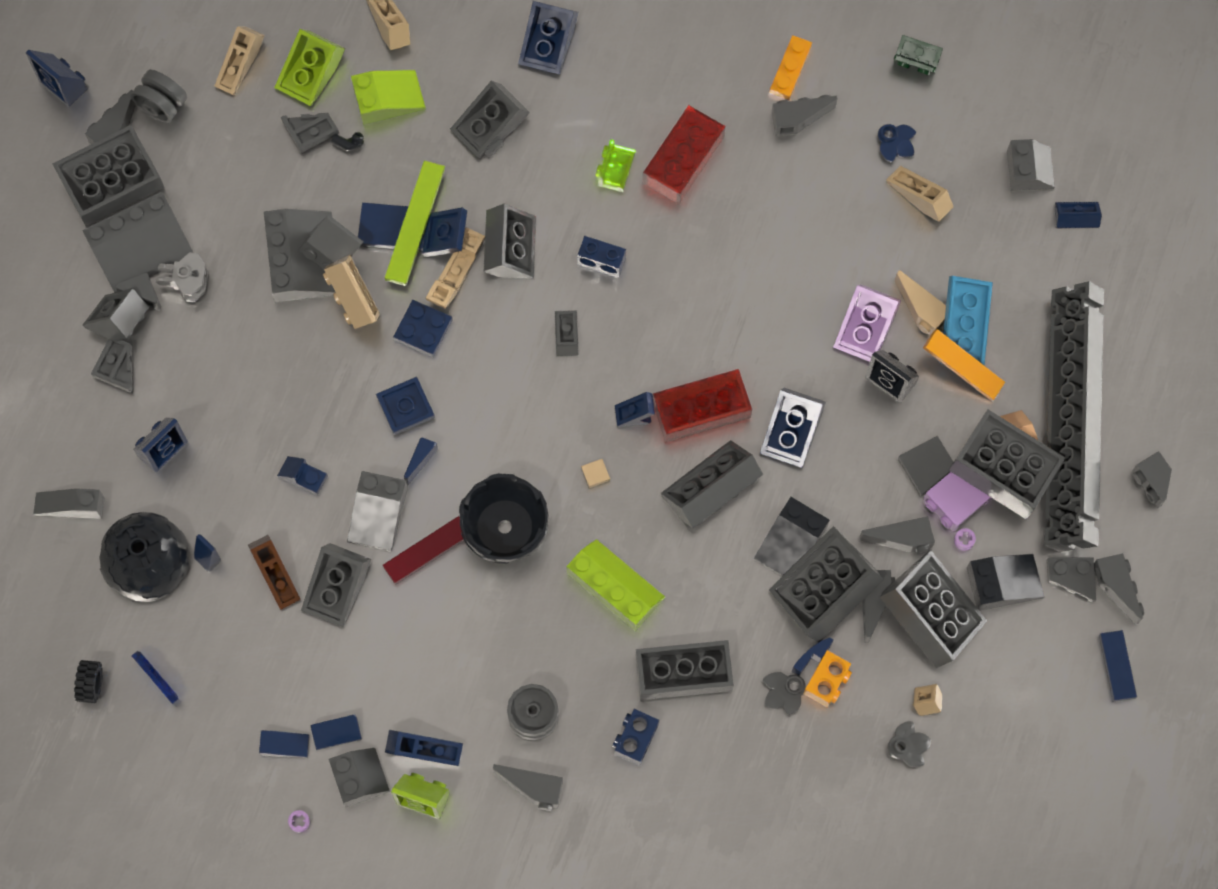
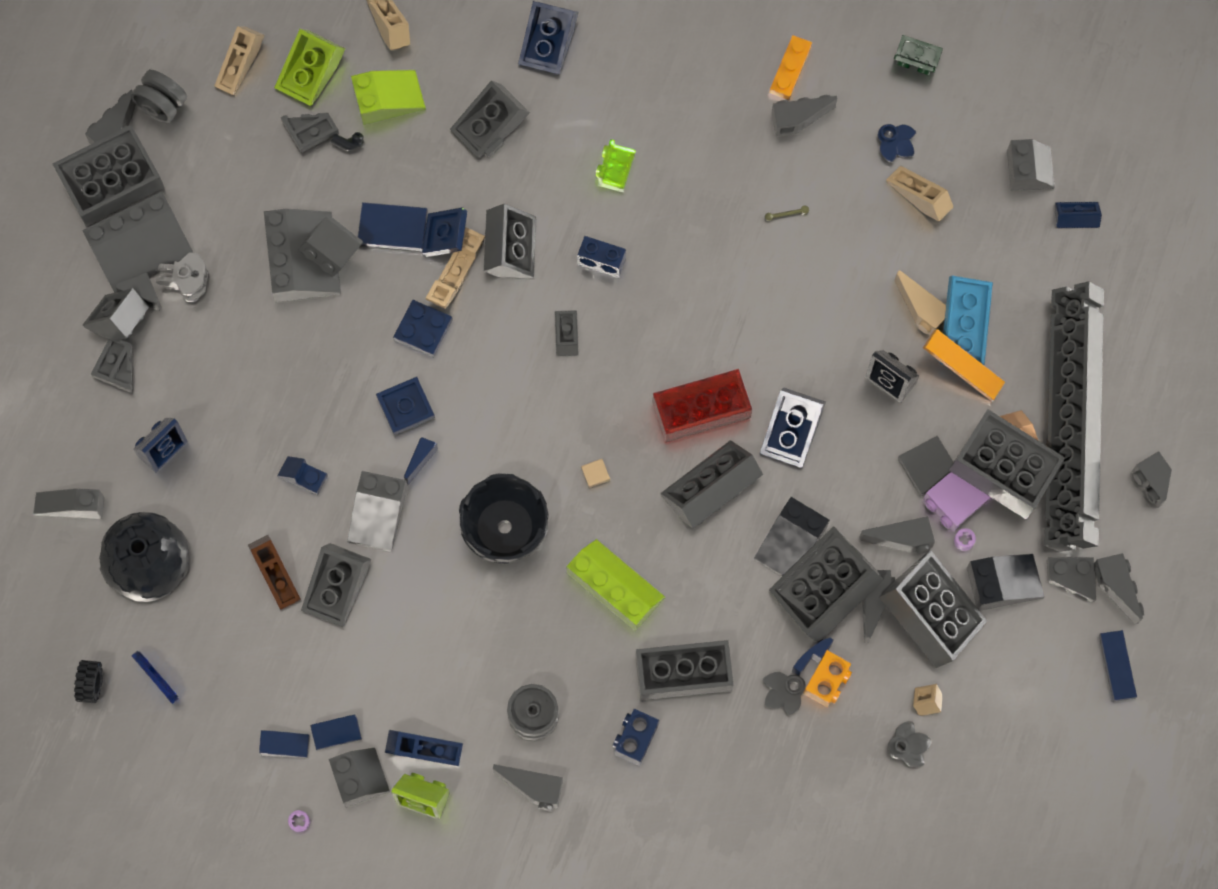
dark blue slope [26,50,88,107] -> none
dark blue slope [194,534,221,572] -> none
tan slope [323,255,380,329] -> none
dark red tile [382,516,464,585] -> none
lime tile [385,160,445,286] -> none
dark blue slope [615,392,655,427] -> none
clear red brick [642,105,726,204] -> none
lavender slope [833,284,901,362] -> none
none -> olive hinge [765,205,809,221]

